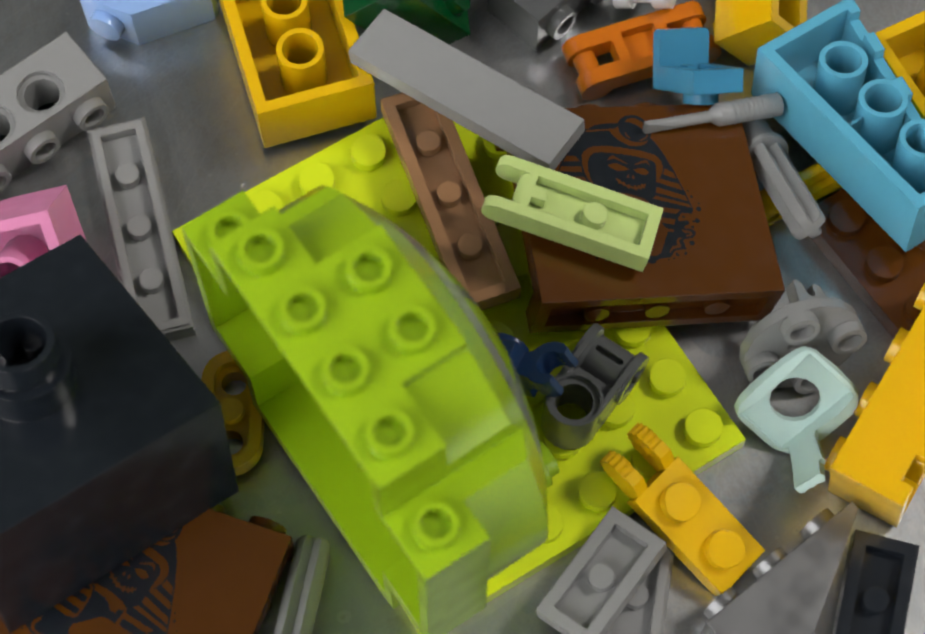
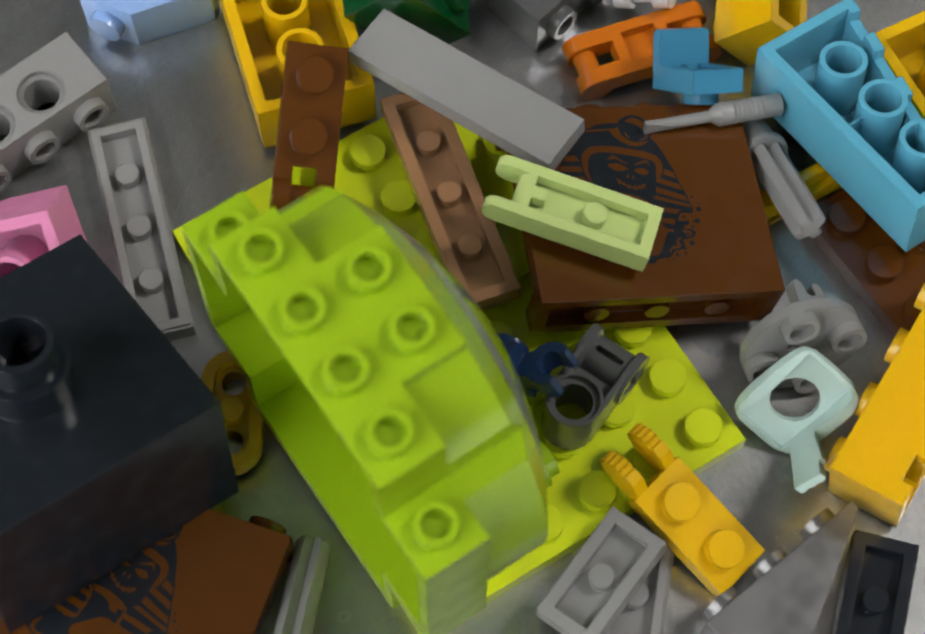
none -> reddish brown plate [269,41,349,210]

